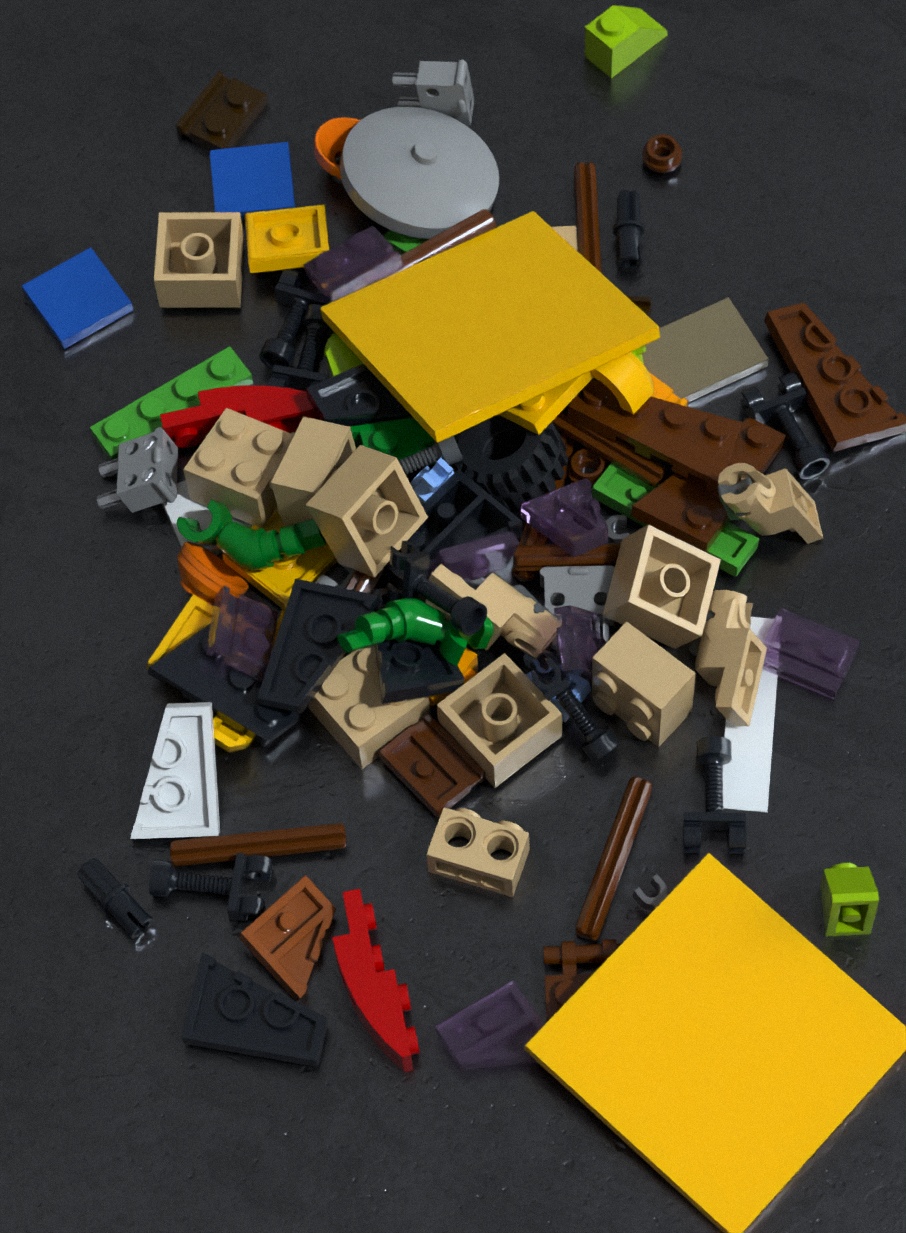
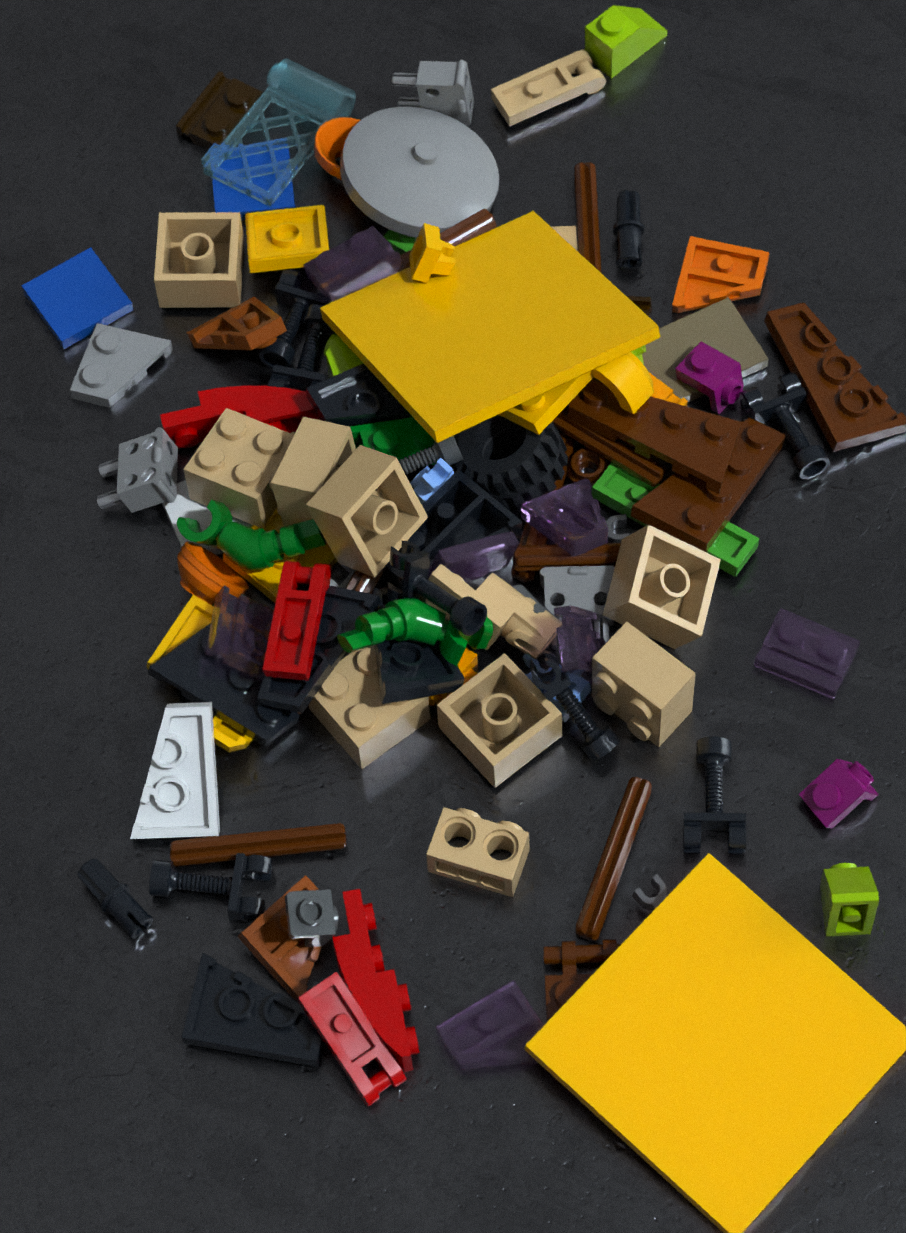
bright green plate [90,346,253,460] -> none
reddish brown plate [379,713,486,818] -> none
reddish brown plate [642,134,682,173] -> none
tan plate [689,590,767,726] -> none
tan plate [717,463,823,544] -> none
white sticker [723,617,782,812] -> none
none -> light grey wing [70,323,173,408]
none -> dark orange wing [187,297,287,350]
none -> clear light blue piece [201,58,356,207]
none -> red plate [262,560,331,681]
none -> dark grey bracket [285,889,338,947]
none -> plate [296,971,407,1107]
none -> yellow tile [409,223,456,283]
none -> tan plate [491,50,606,127]
none -> orange wing [672,236,769,313]
none -> magenta bracket [675,341,744,414]
none -> magenta bracket [799,759,878,829]

